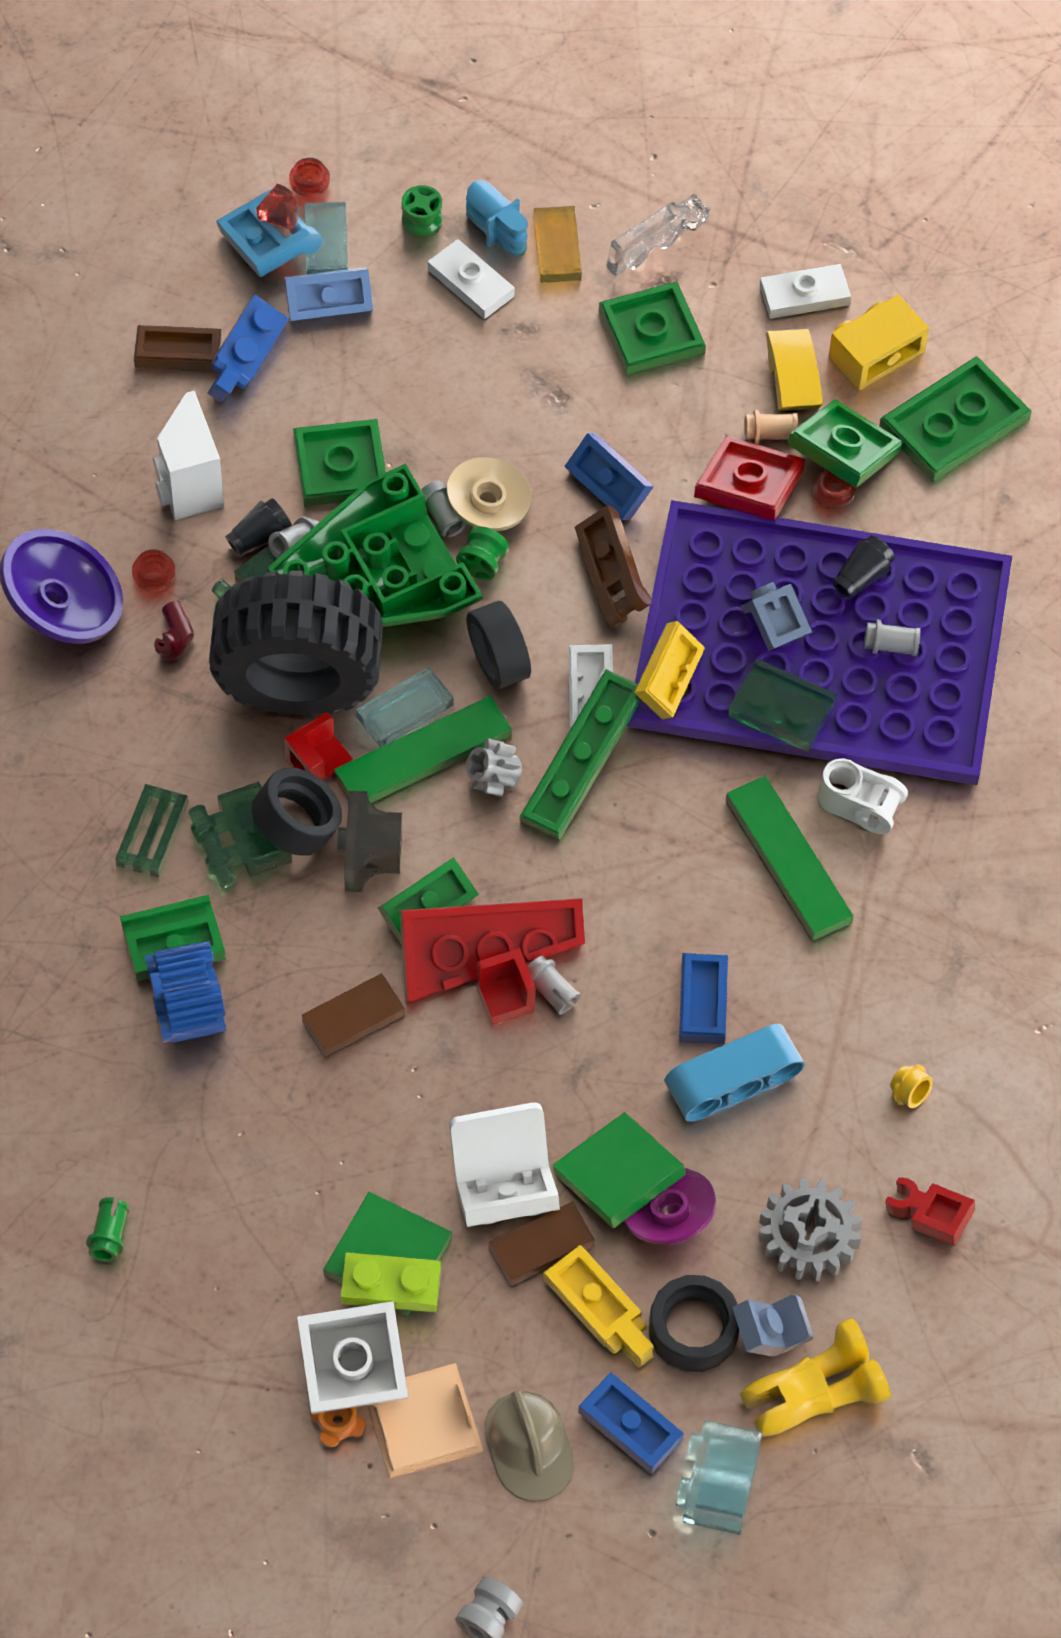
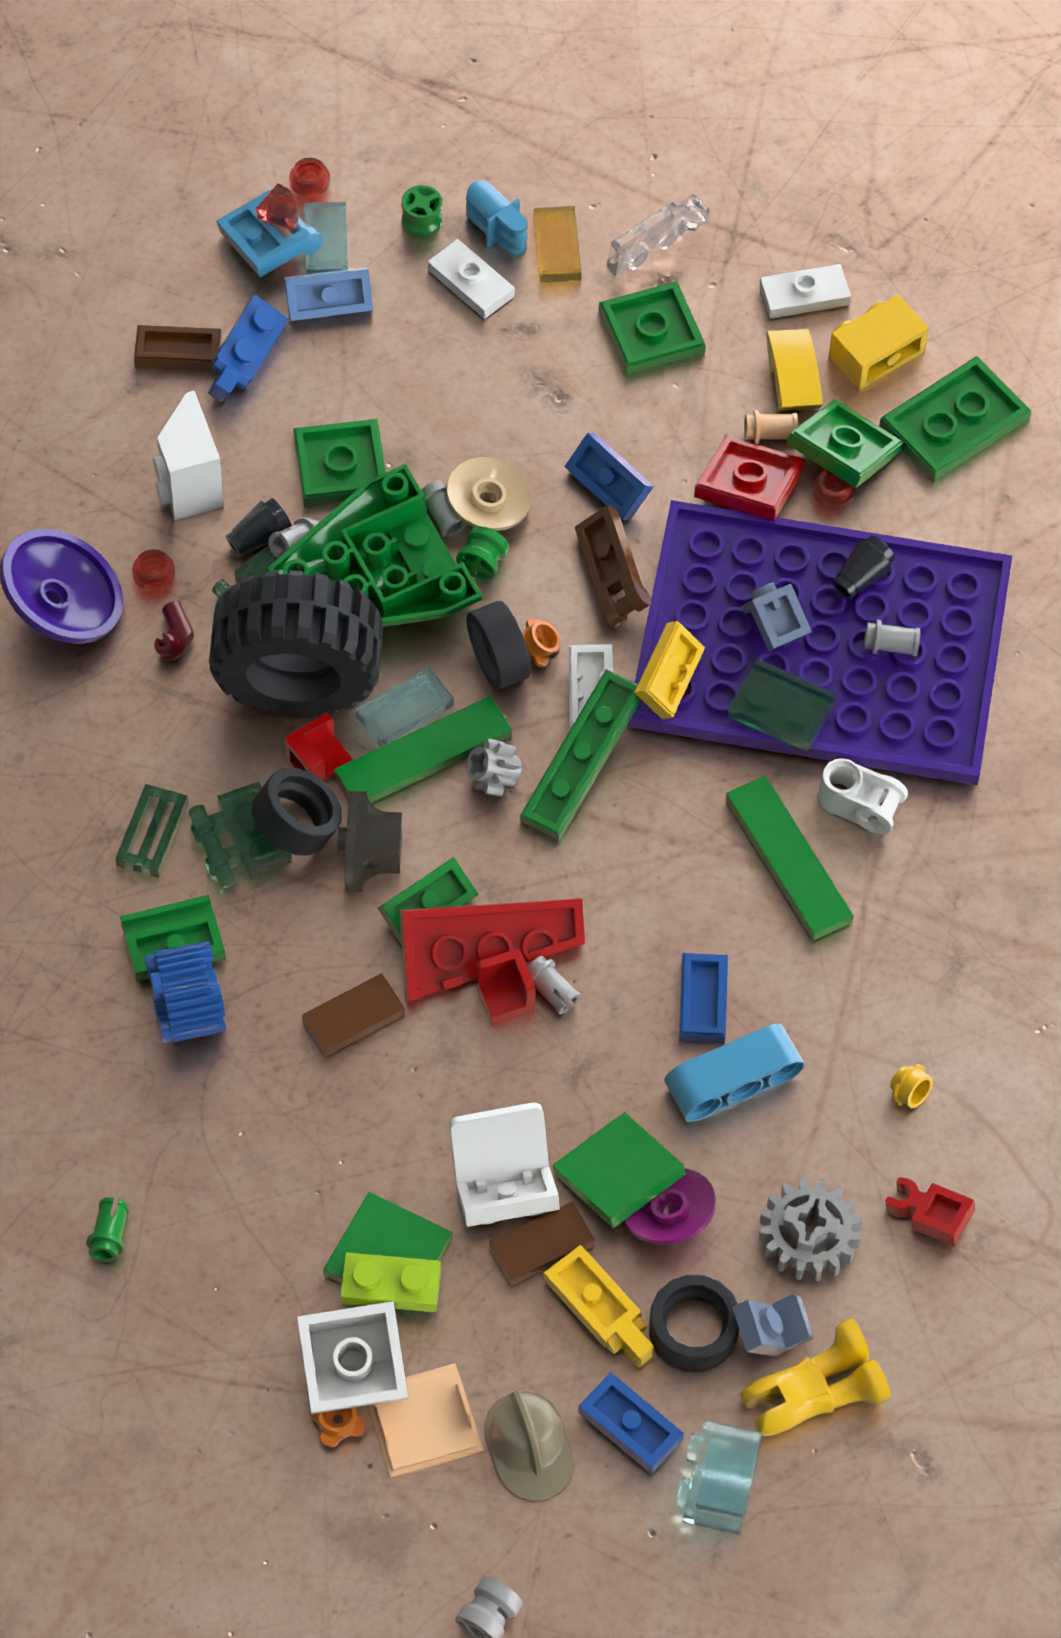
none -> orange plate [522,618,561,667]

